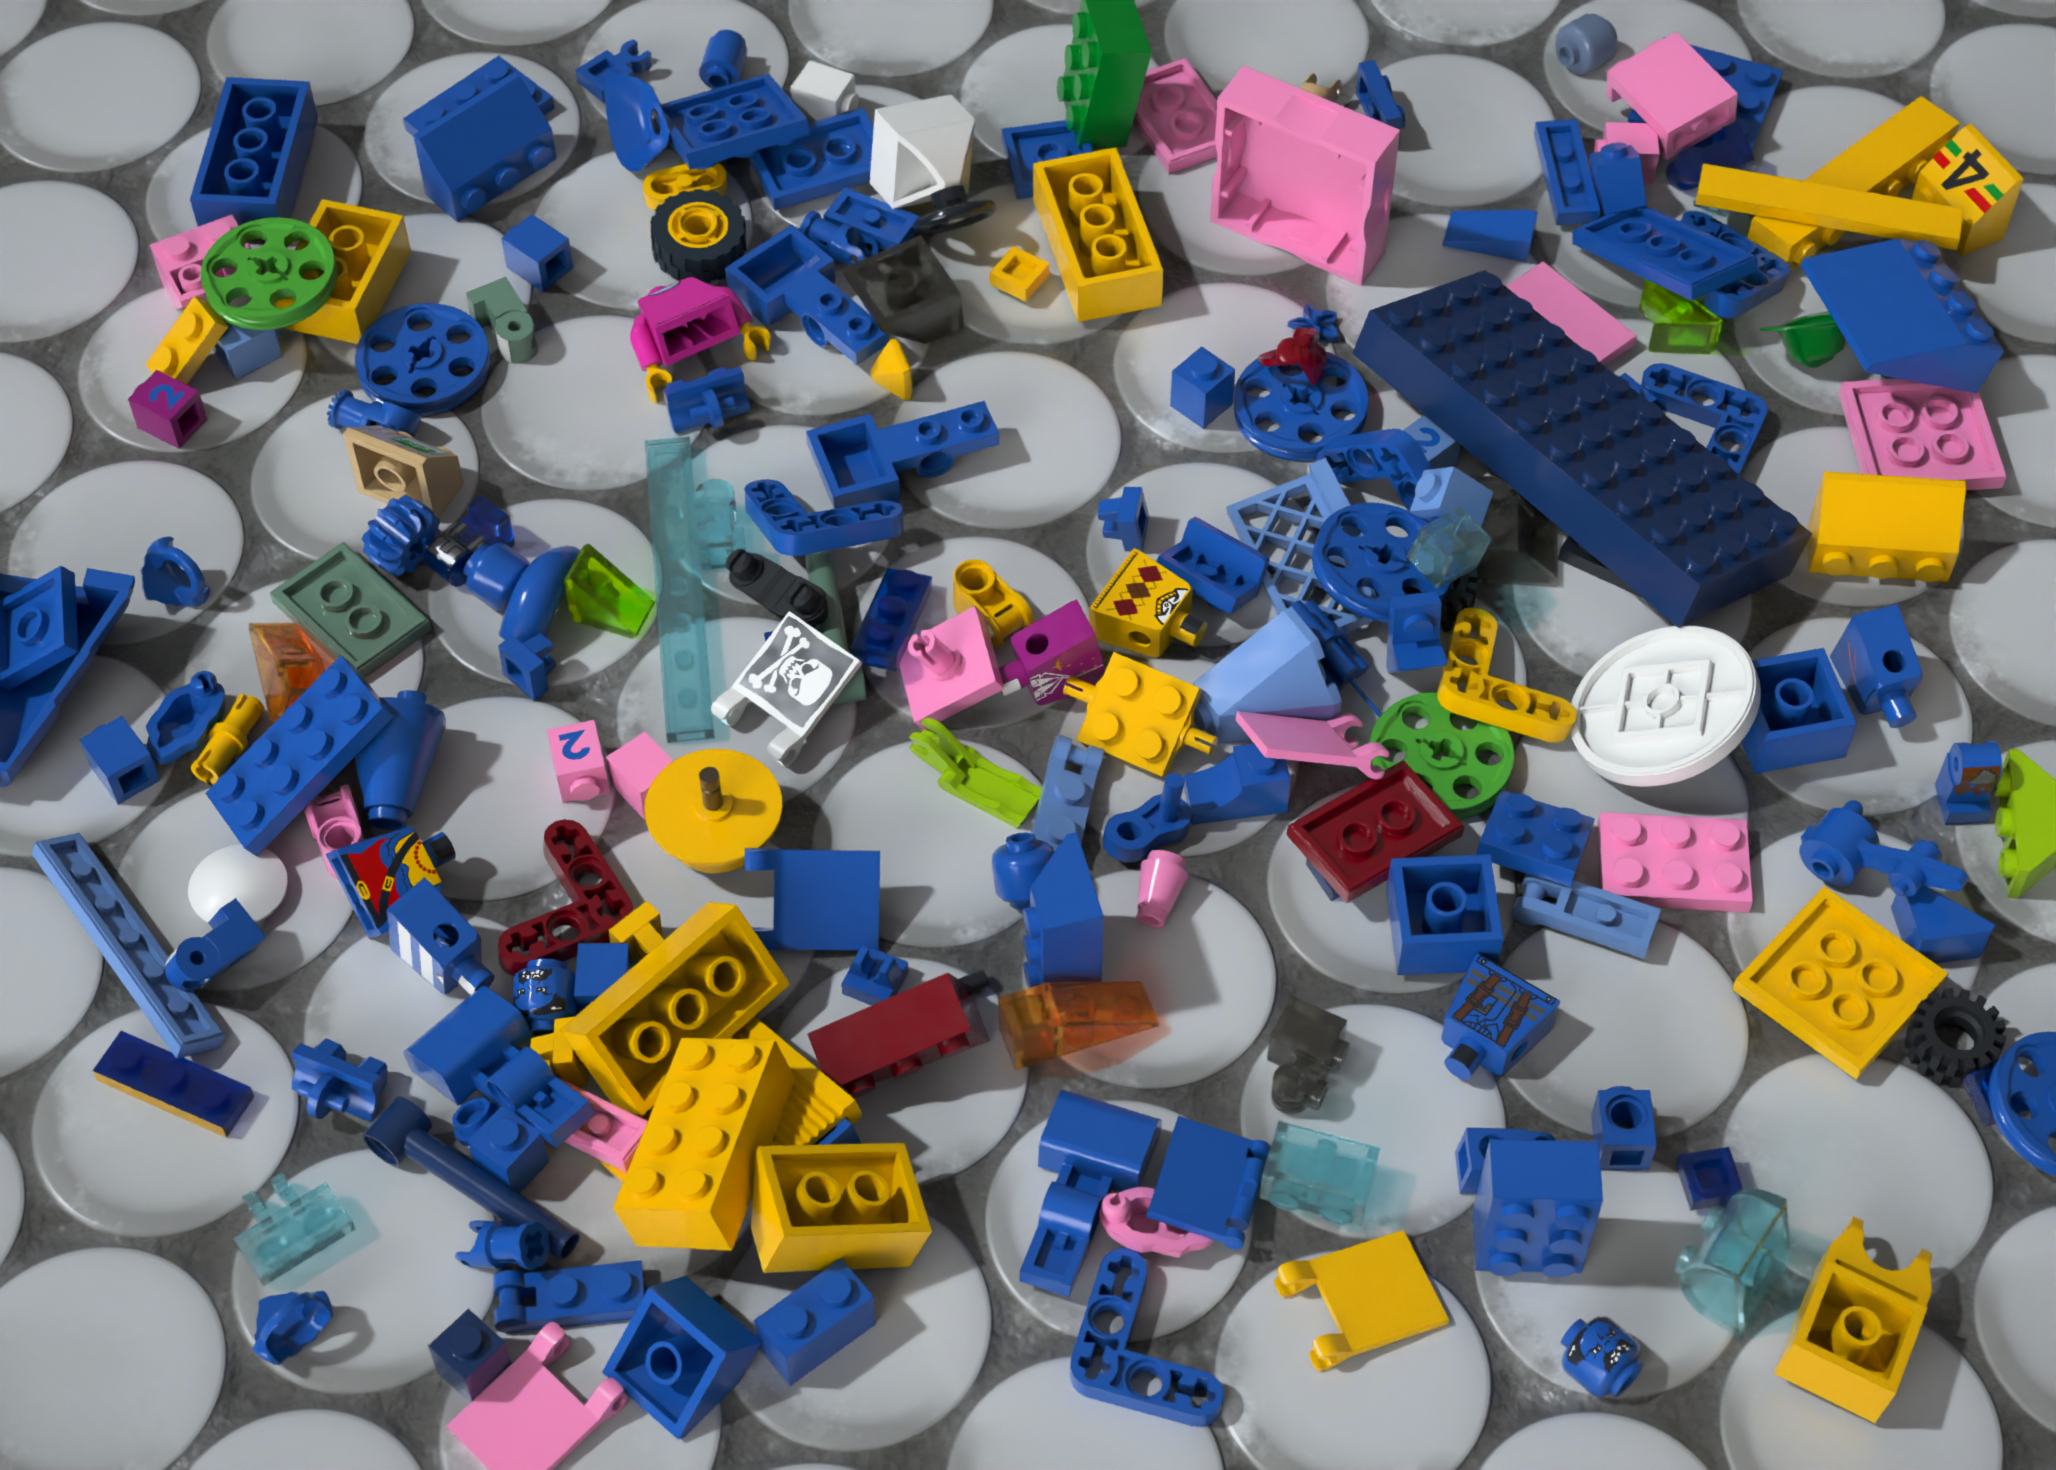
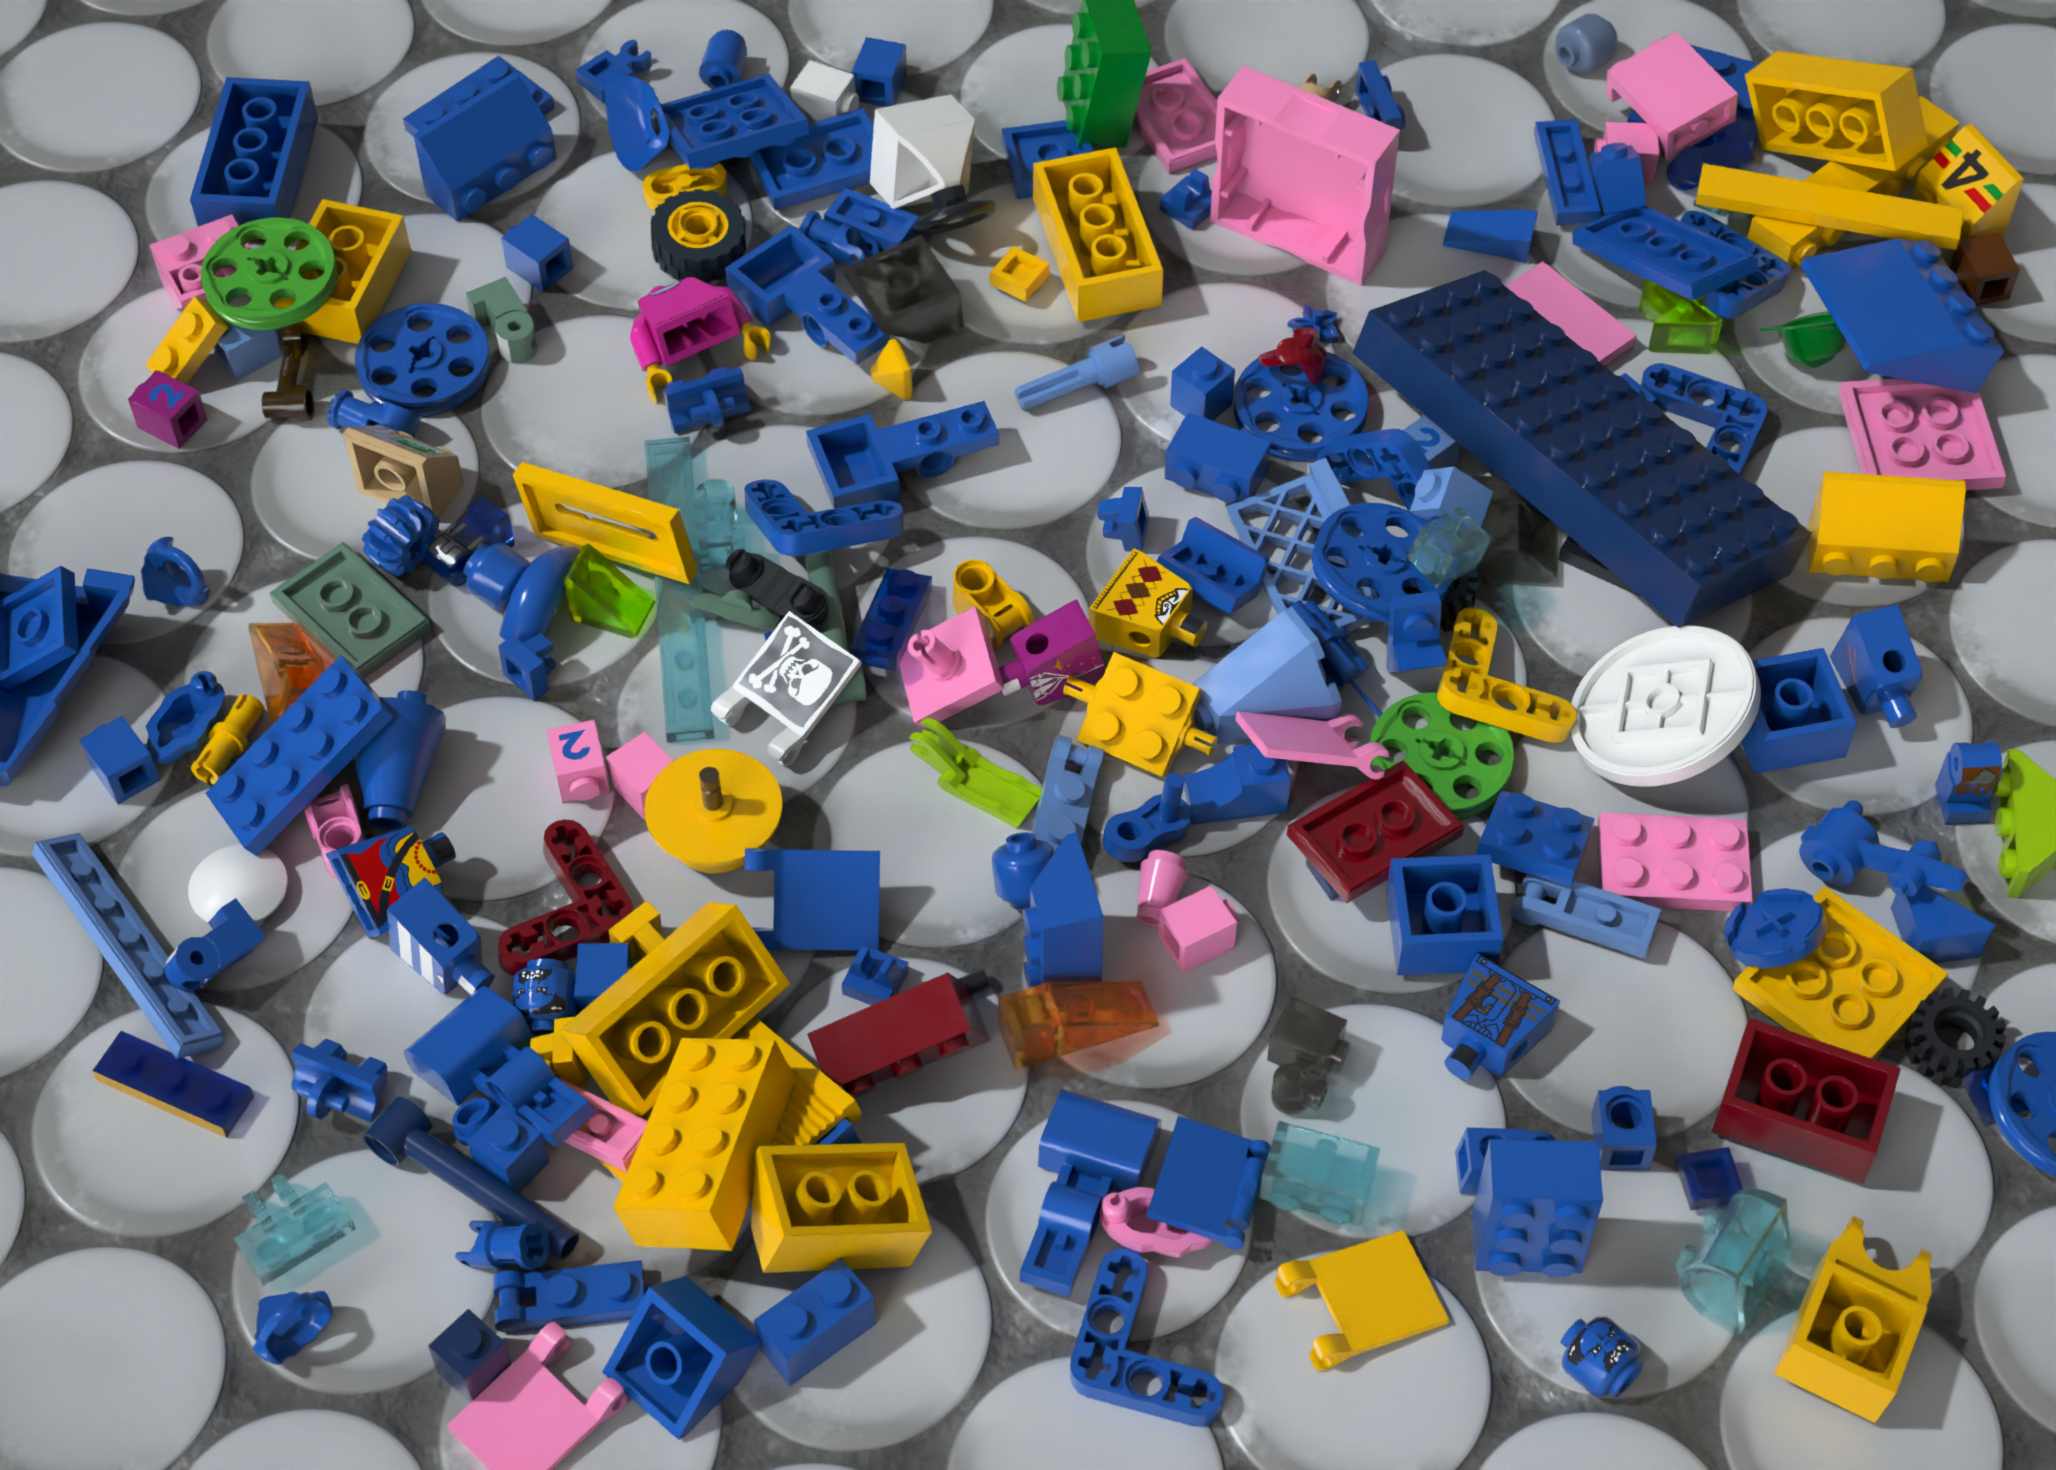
none -> dark brown brick [261,322,315,422]
none -> yellow piece [512,462,699,585]
none -> sand green piece [690,590,780,628]
none -> blue brick [852,37,907,107]
none -> medium blue piece [1015,334,1140,410]
none -> bright pink brick [1158,885,1239,973]
none -> blue tile [1160,168,1212,230]
none -> blue brick [1165,412,1271,503]
none -> dark red brick [1711,1018,1901,1184]
none -> blue tile [1724,888,1827,969]
none -> yellow brick [1745,51,1928,171]
none -> reddish brown brick [1949,232,2020,306]

